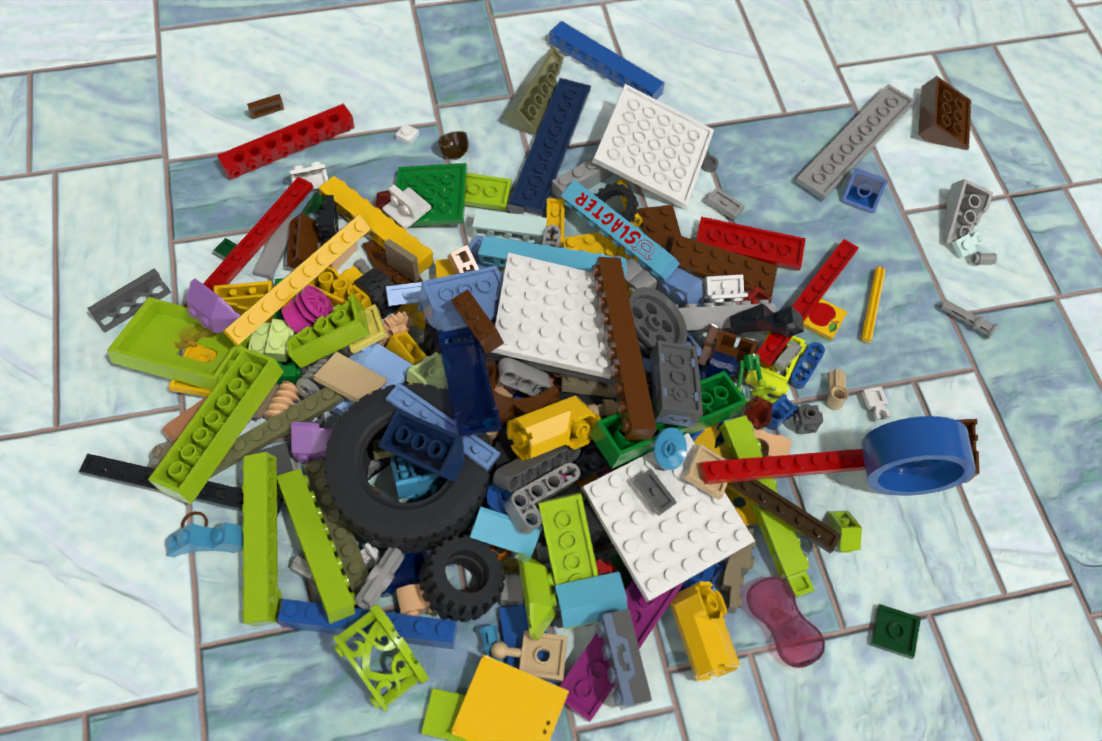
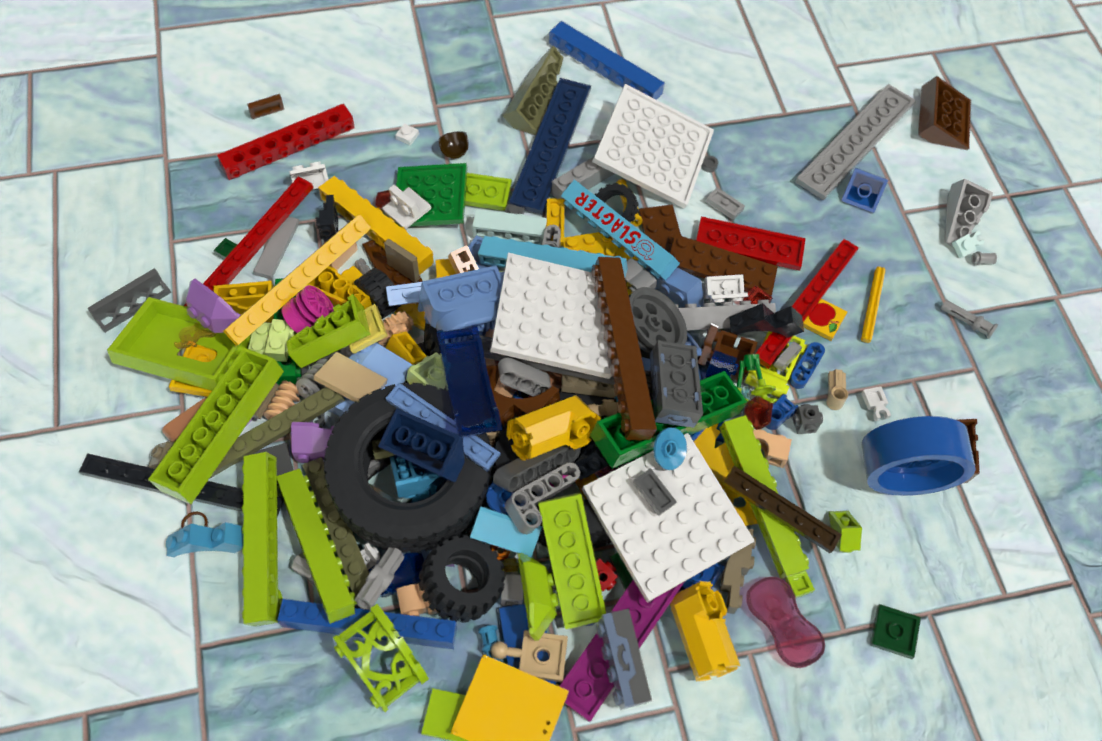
reddish brown brick [286,213,319,269] -> none
dark green plant [303,194,326,216] -> none
reddish brown brick [451,289,504,354] -> none
medium azure slope [555,571,627,629] -> none
tan tile [683,443,727,500] -> none
red plate [698,449,865,485] -> none

